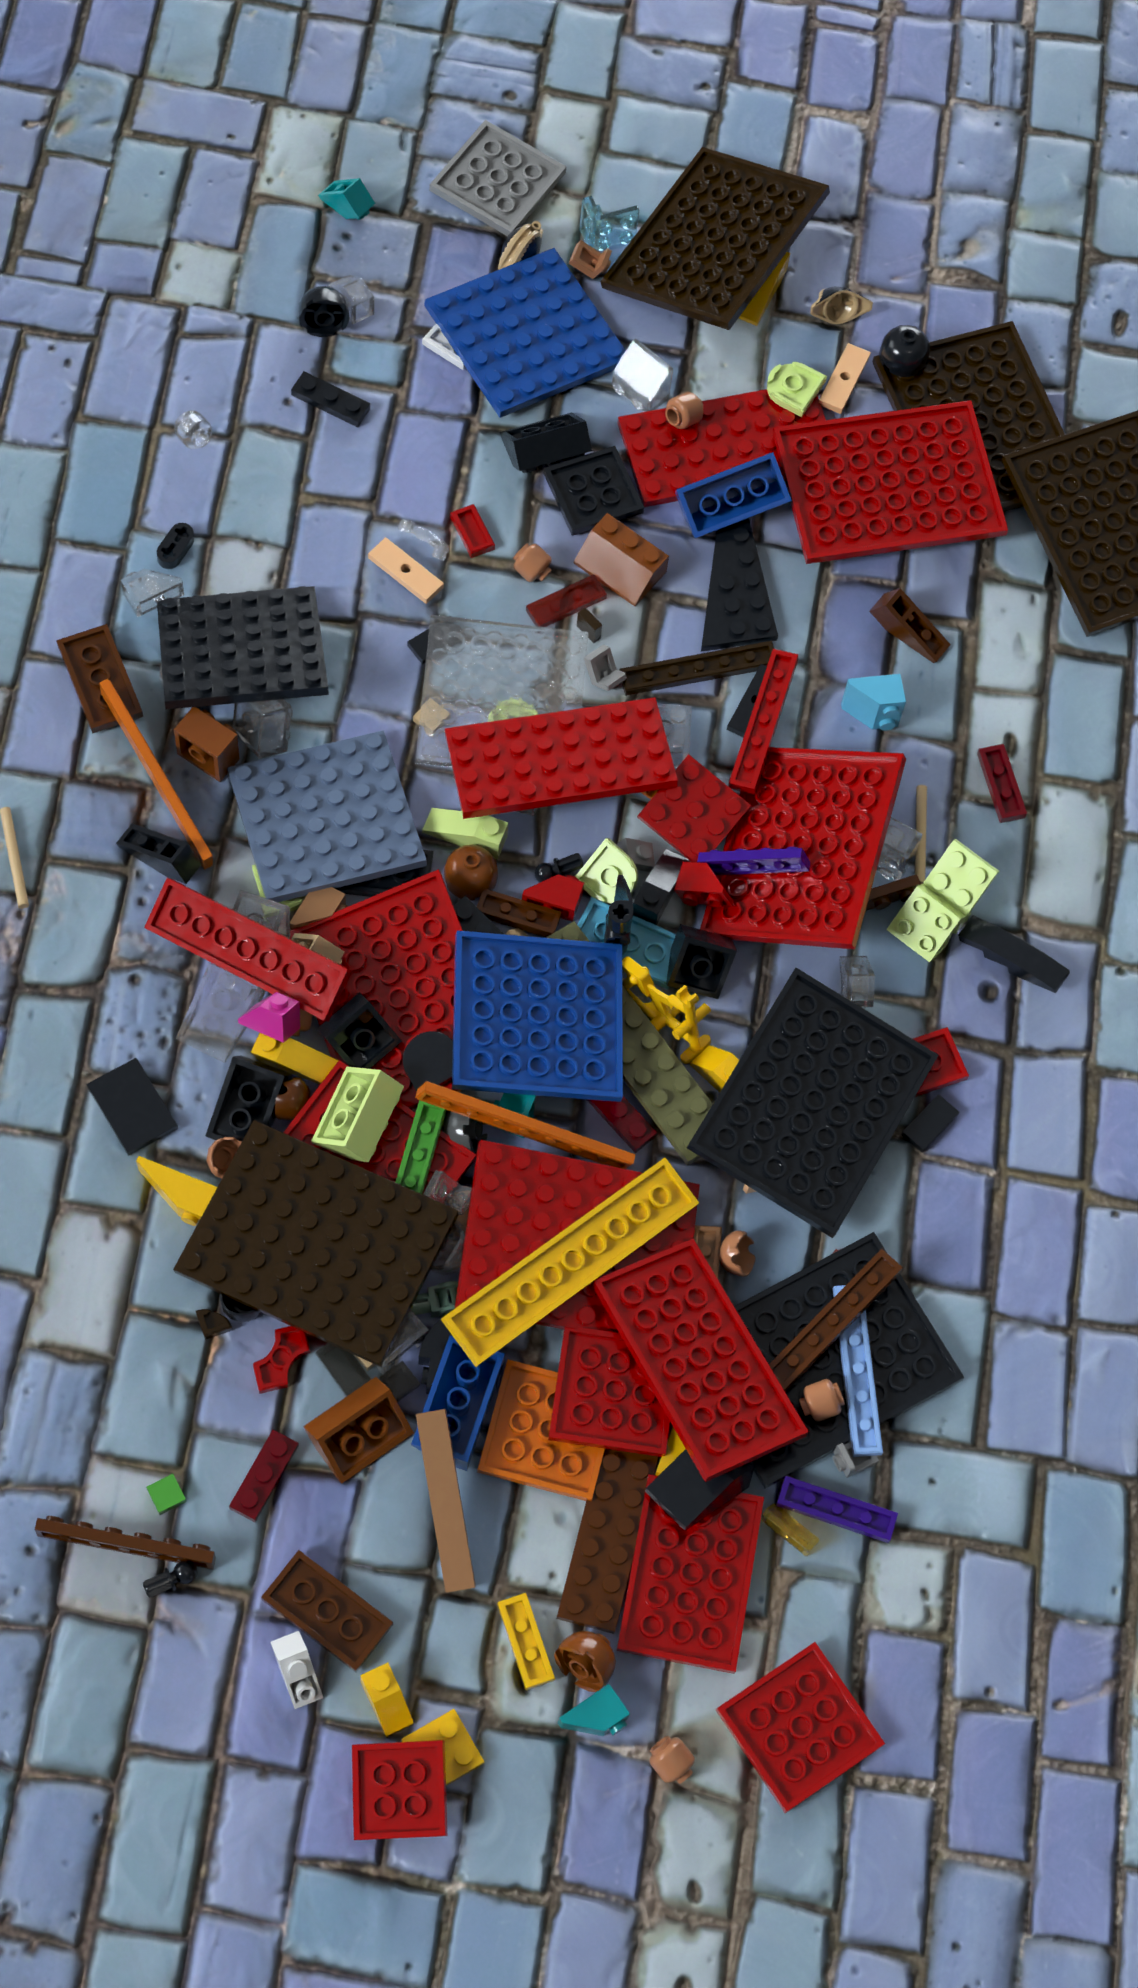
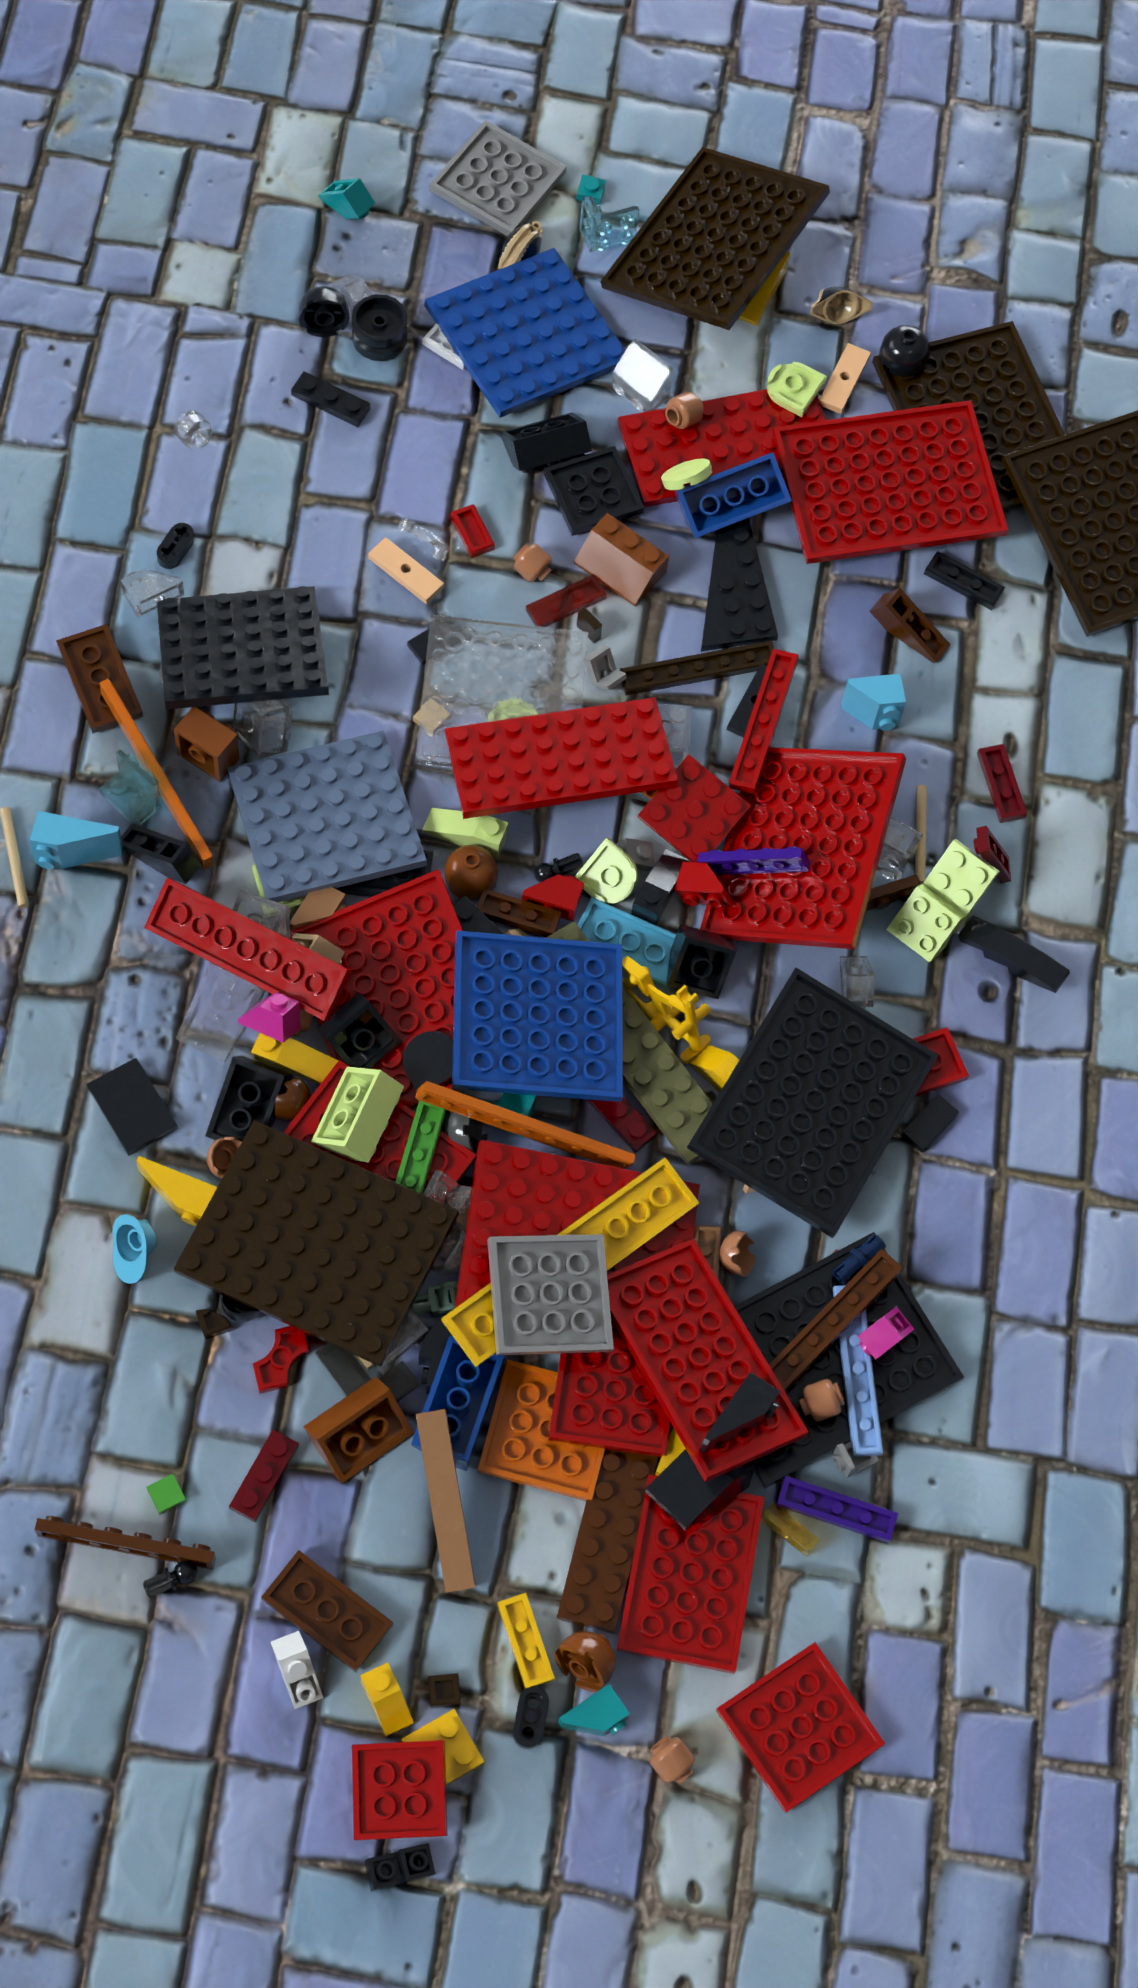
nougat bracket [569,240,612,279] -> none
black panel [603,875,633,955] -> none
none -> medium azure slope [30,811,123,869]
none -> clear light blue bracket [99,749,161,826]
none -> medium azure piece [113,1214,156,1284]
none -> black wheel [352,294,407,361]
none -> black slope [364,1843,436,1892]
none -> dark brown tile [428,1673,461,1708]
none -> light grey plate [487,1234,614,1355]
none -> black plate [513,1686,549,1749]
none -> teal plate [576,174,606,205]
none -> yellowish green tile [661,459,712,490]
none -> black slope [699,1372,780,1453]
none -> dark blue pin [832,1234,886,1285]
none -> dark pink slope [857,1306,914,1360]
none -> black tile [924,551,1005,611]
none -> dark red plate [973,826,1011,883]

